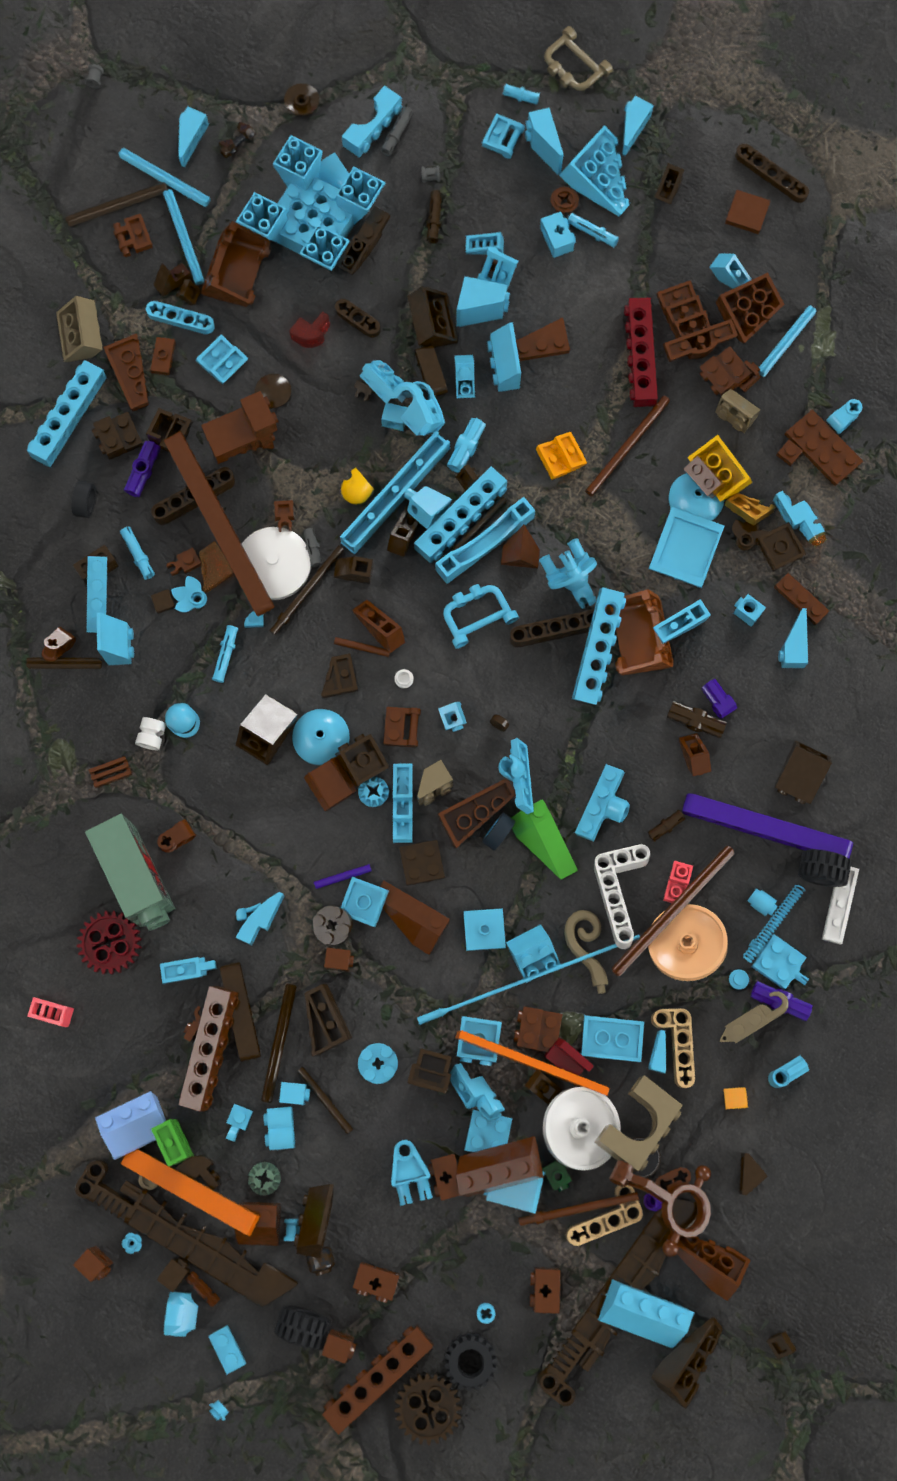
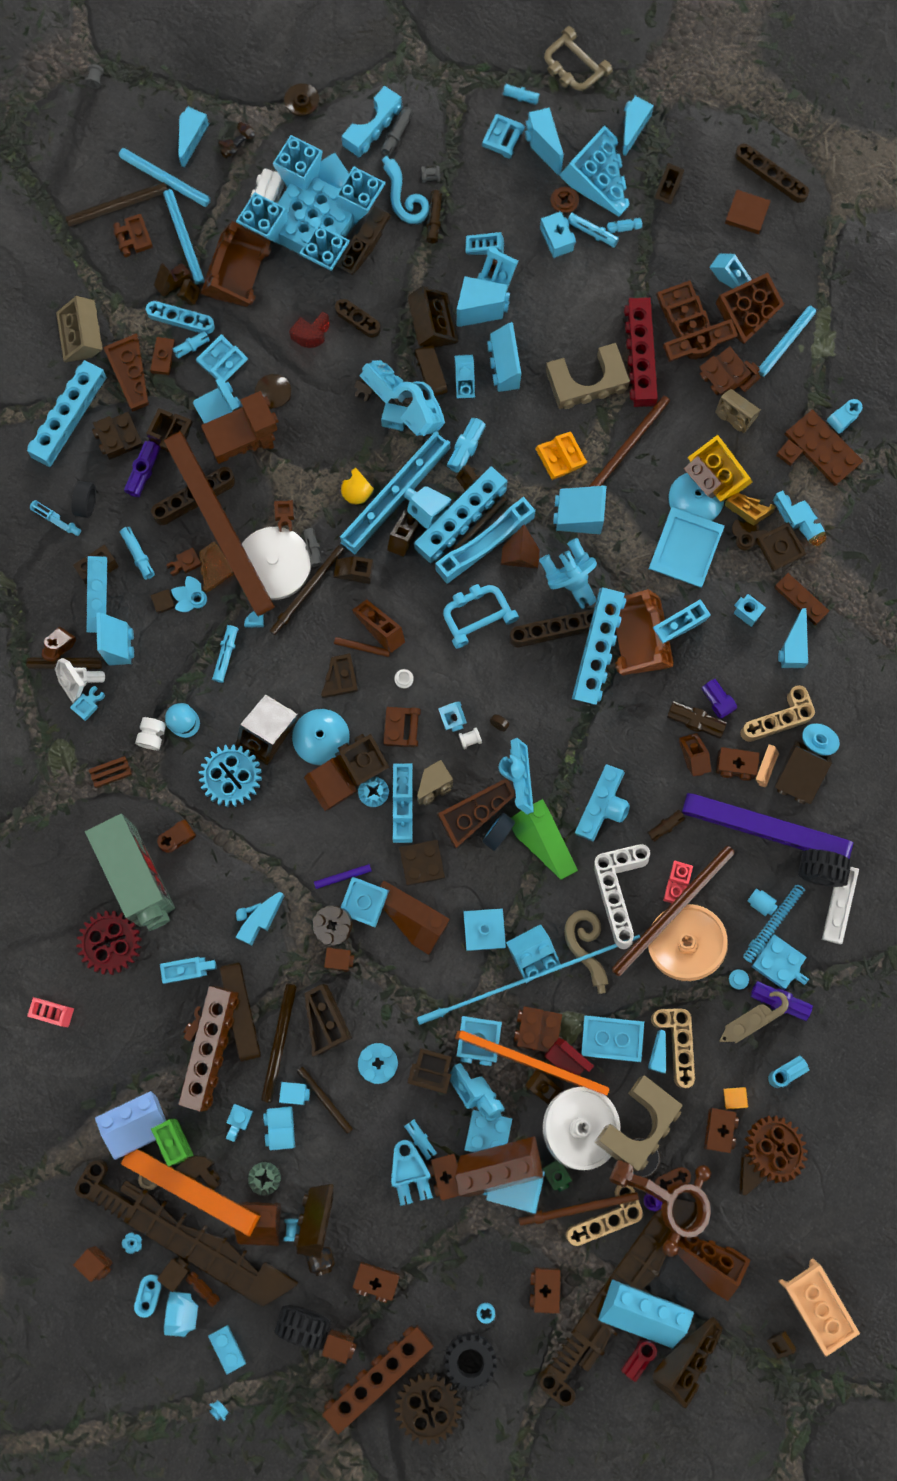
reddish brown wing [516,317,570,361] -> none
none -> medium azure piece [30,500,81,536]
none -> white piece [55,658,105,704]
none -> medium azure plate [70,686,105,721]
none -> medium azure plate [134,1274,162,1318]
none -> medium azure pin [172,331,210,359]
none -> medium azure bracket [193,377,242,424]
none -> medium azure gear [199,745,262,807]
none -> white brick [251,169,285,203]
none -> medium azure plant [382,156,430,224]
none -> medium azure pin [404,1119,437,1160]
none -> white bush [458,728,482,750]
none -> dark tan arch [545,343,630,409]
none -> medium azure slope [553,486,607,534]
none -> medium azure axle [607,218,642,233]
none -> dark red piece [621,1338,657,1382]
none -> reddish brown brick [703,1108,739,1153]
none -> reddish brown brick [716,747,759,781]
none -> tan beam [740,685,815,742]
none -> reddish brown gear [744,1116,808,1184]
none -> light nougat tile [756,745,779,787]
none -> light nougat plate [779,1258,860,1356]
none -> medium azure dish [802,724,840,755]

